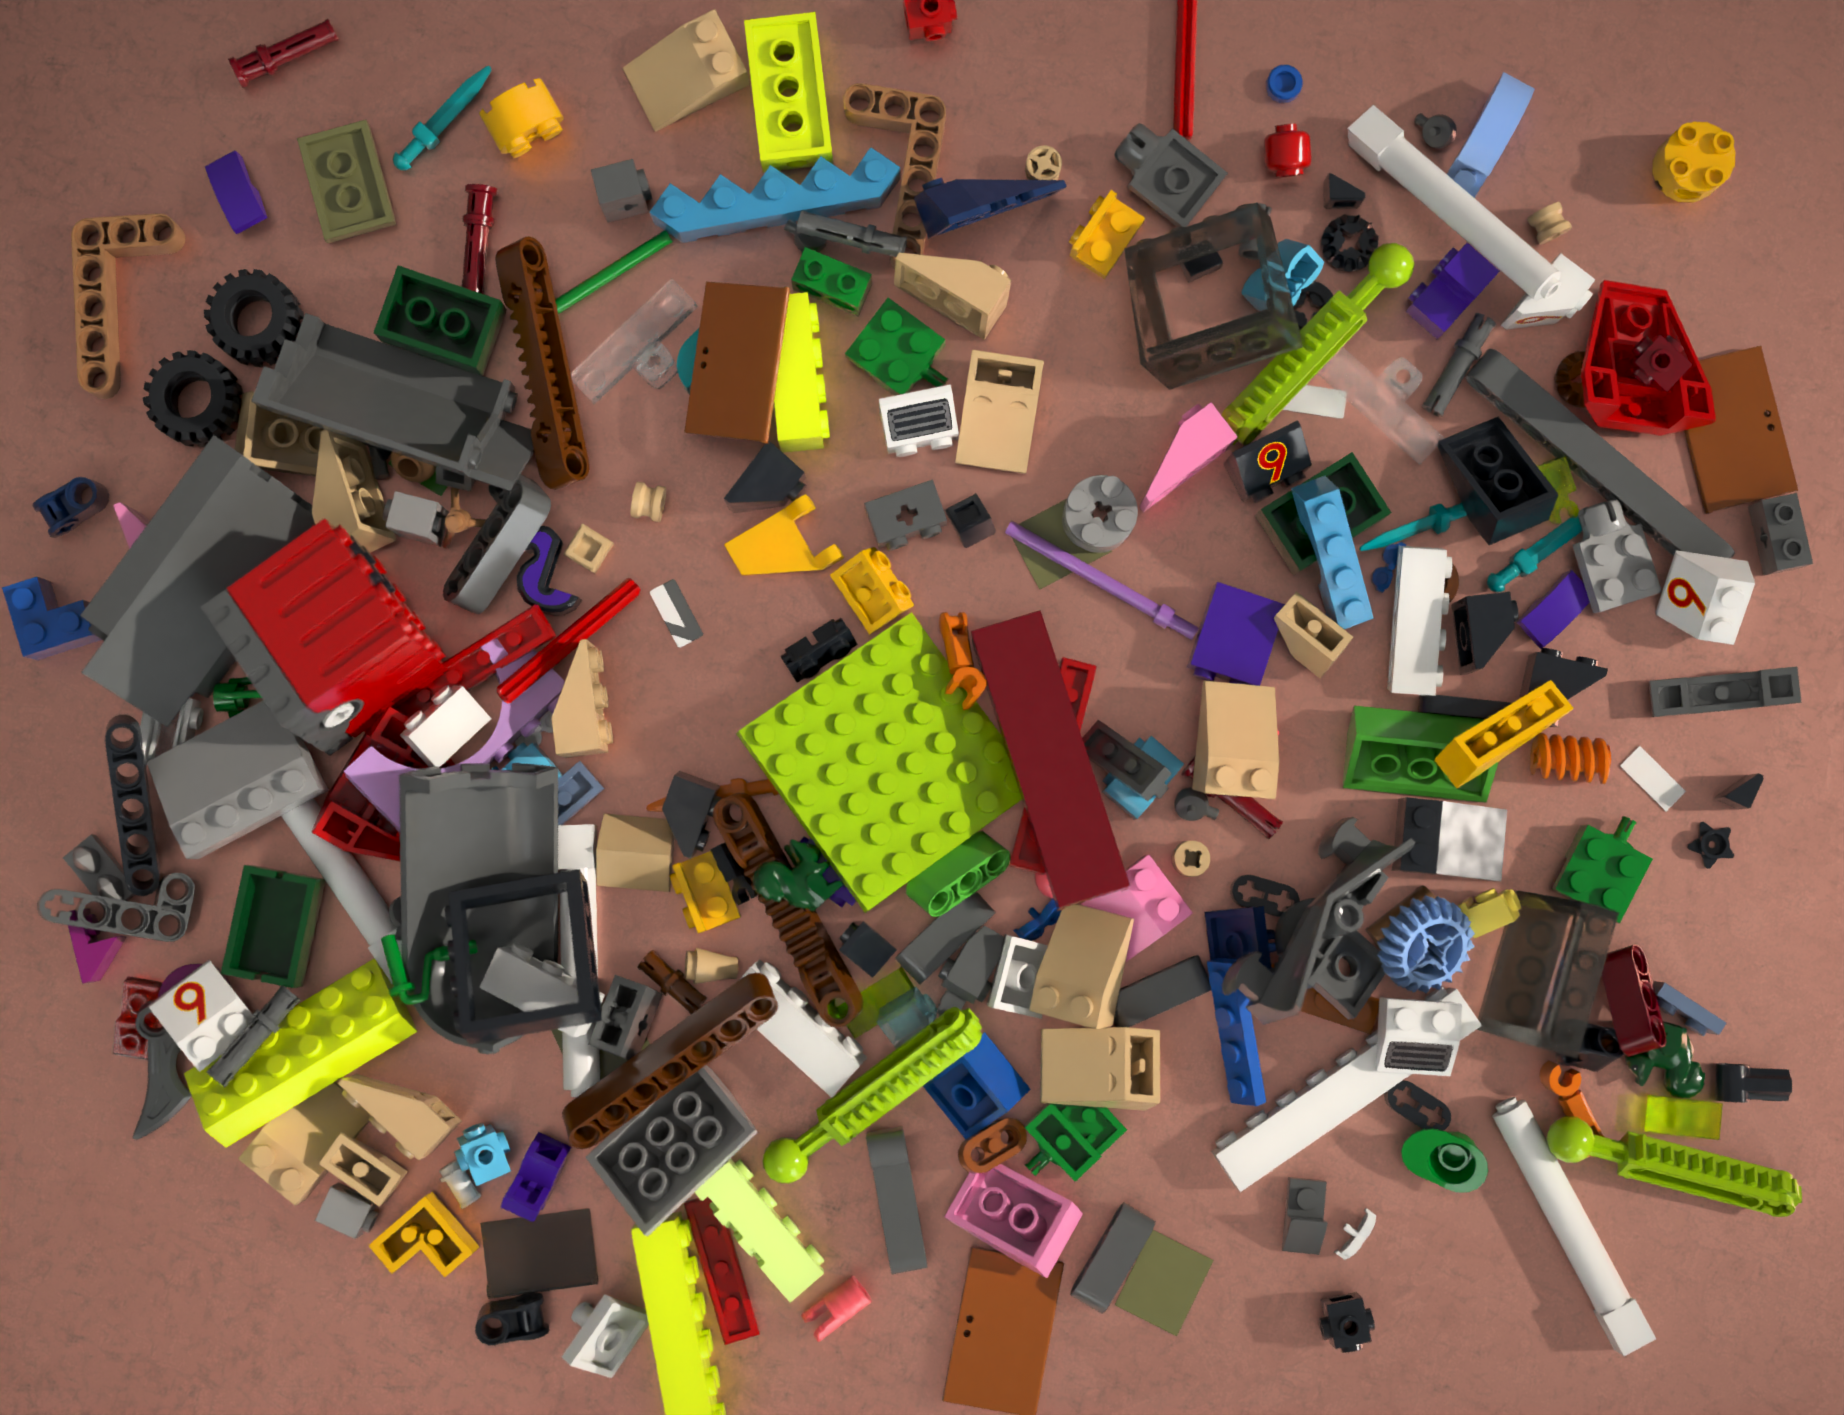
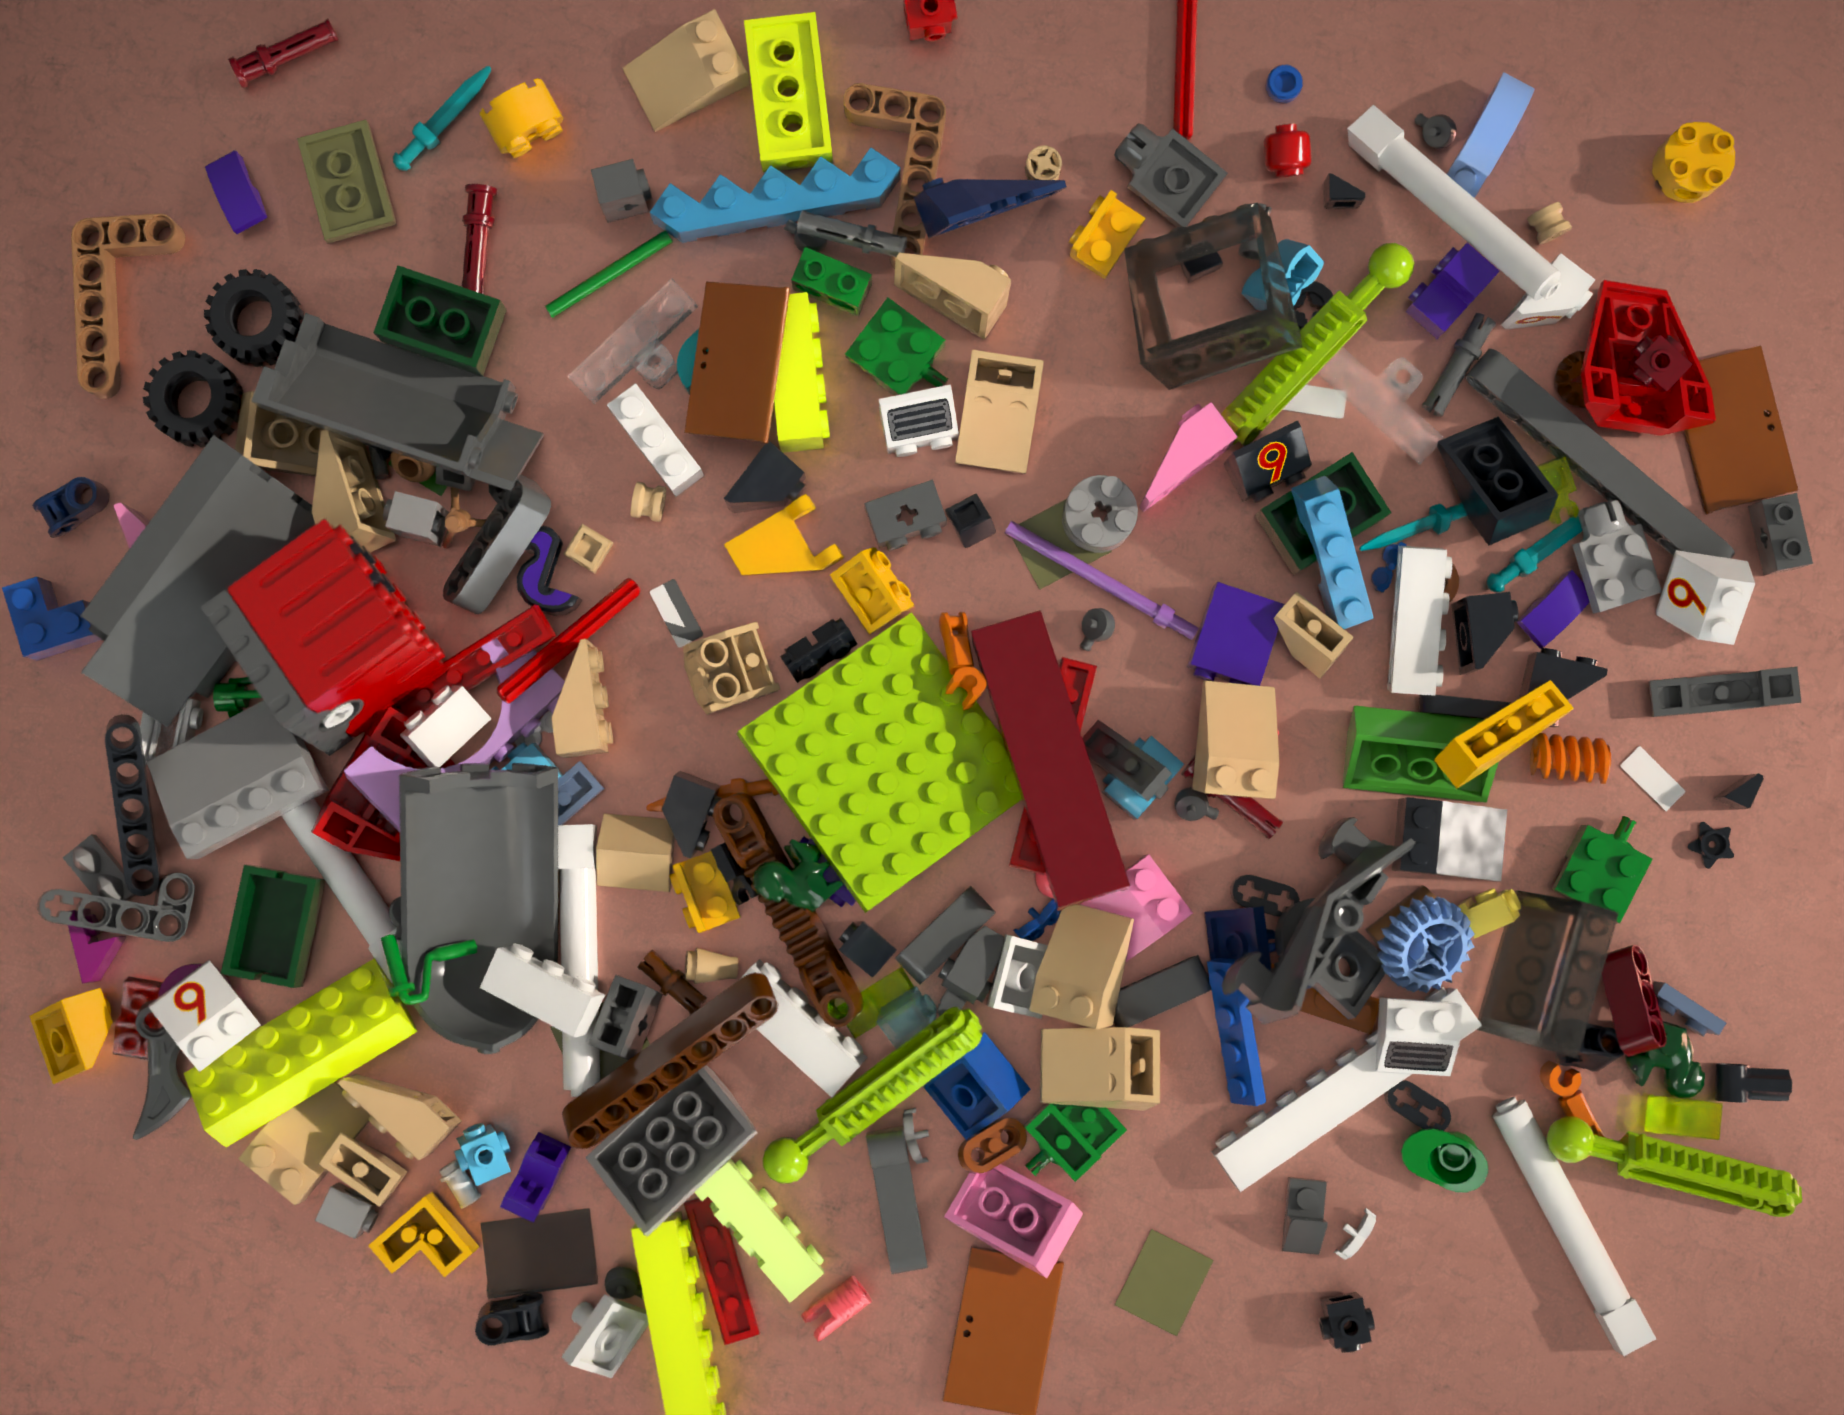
dark grey pin [207,985,301,1087] -> none
black window [445,869,602,1044] -> none
reddish brown gear [495,236,590,490] -> none
bright green beam [906,831,1011,917] -> none
dark grey beam [1070,1202,1156,1314] -> none
tan wheel [1171,840,1211,877] -> none
black gear [1321,214,1379,272] -> none
none -> yellow slope [29,988,113,1084]
none -> dark grey piece [604,1267,644,1299]
none -> white brick [607,383,704,497]
none -> tan slope [683,621,780,715]
none -> light grey piece [903,1108,929,1164]
none -> dark grey piece [1080,608,1115,651]

